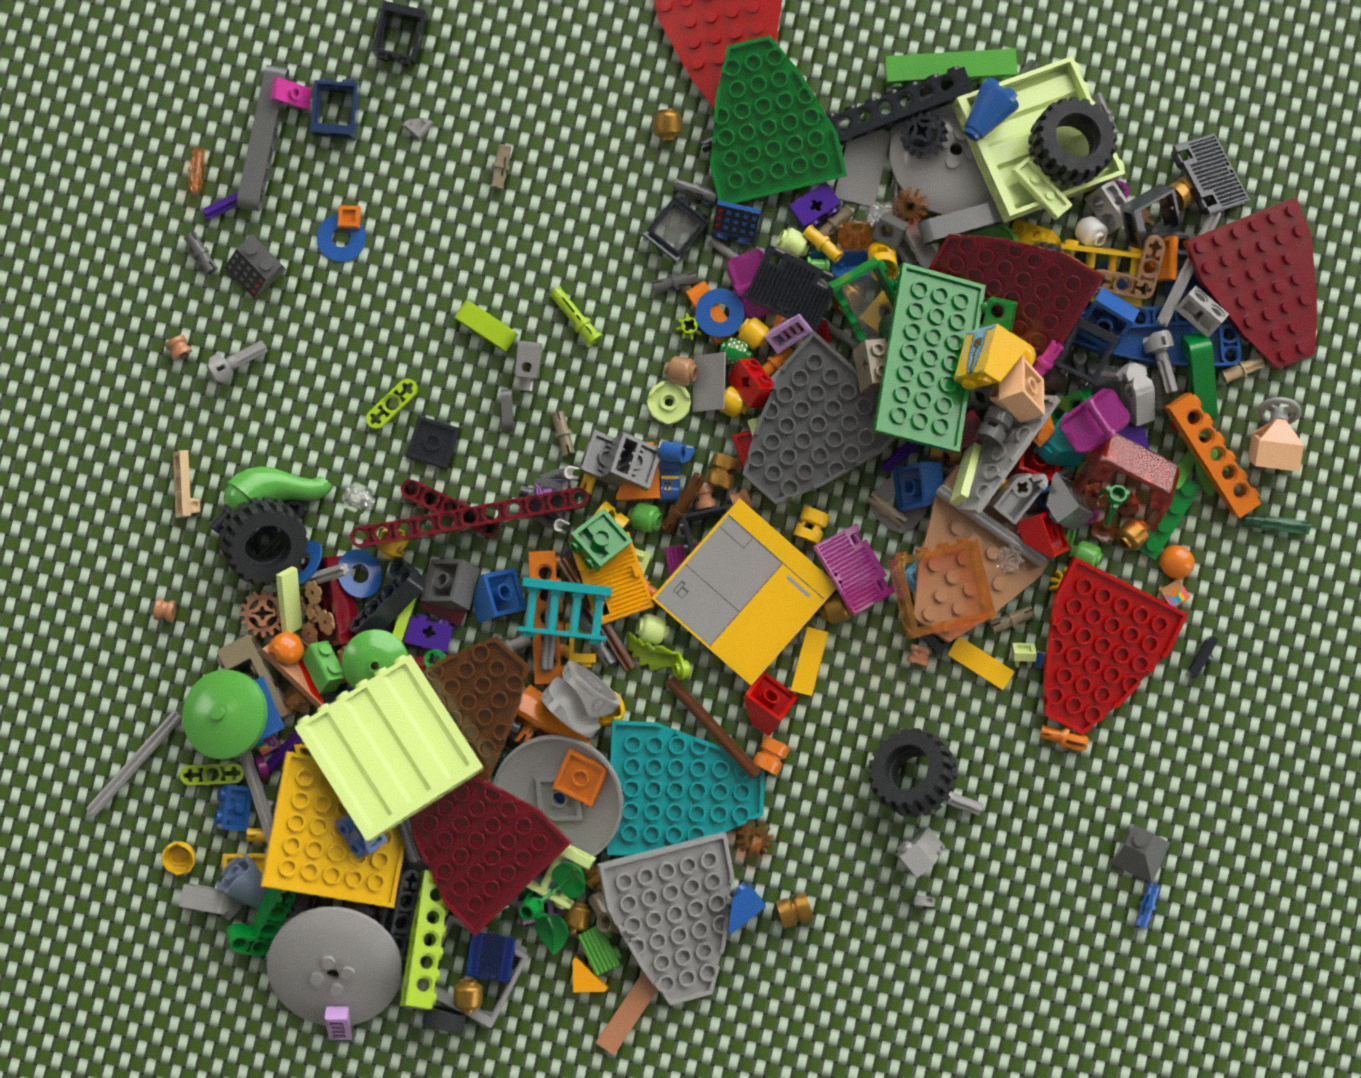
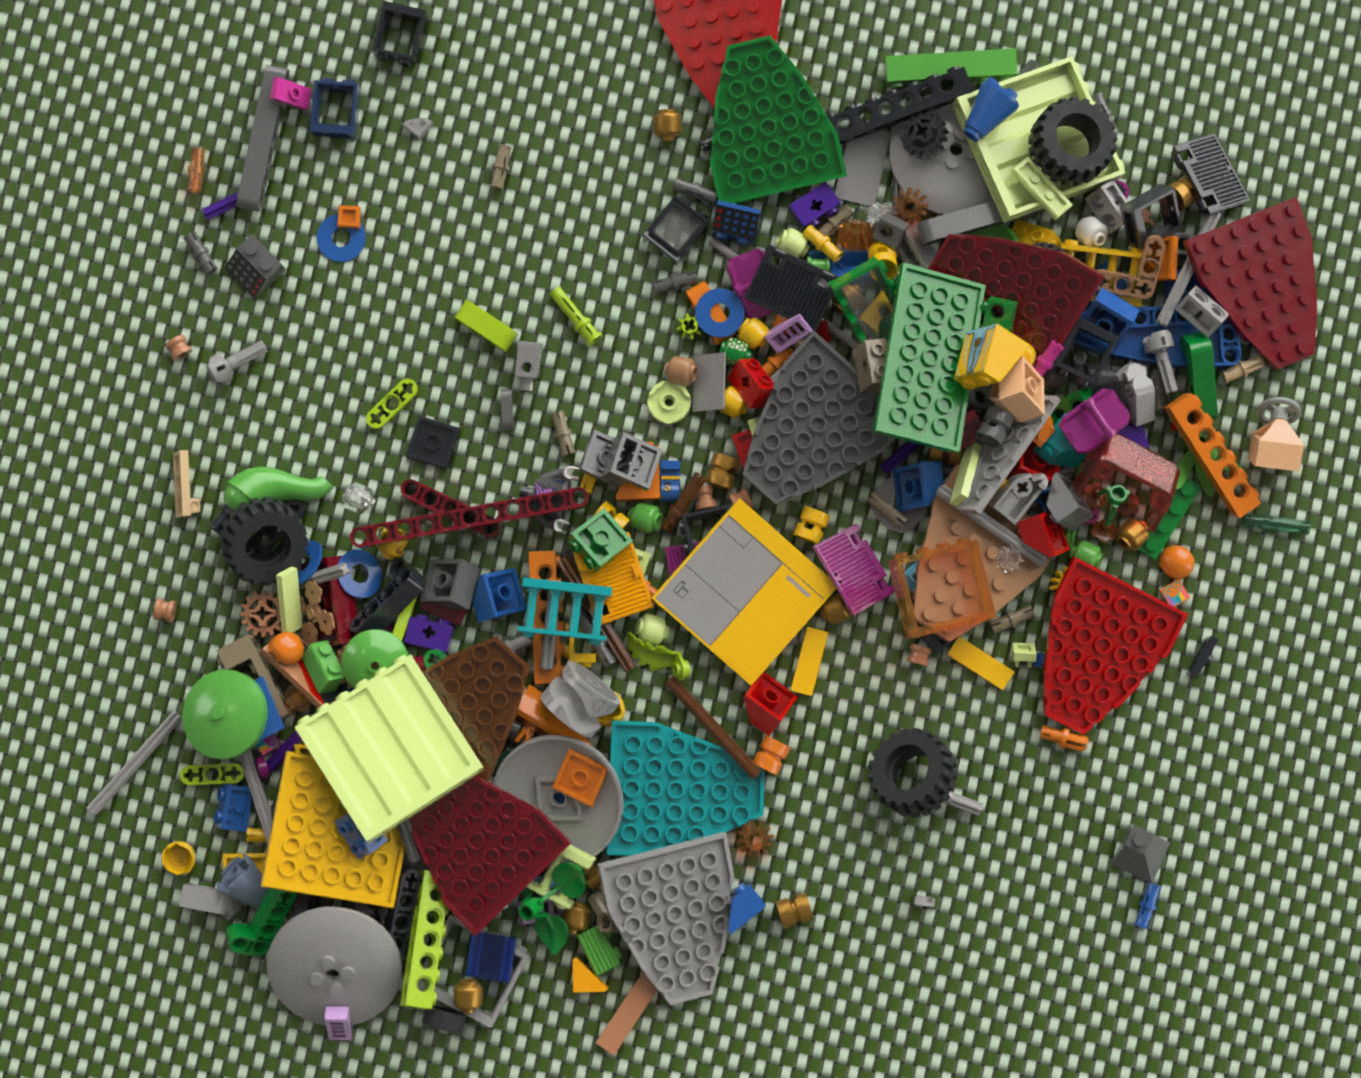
blue panel [659,441,695,463] -> none
light grey wedge [895,826,945,878] -> none

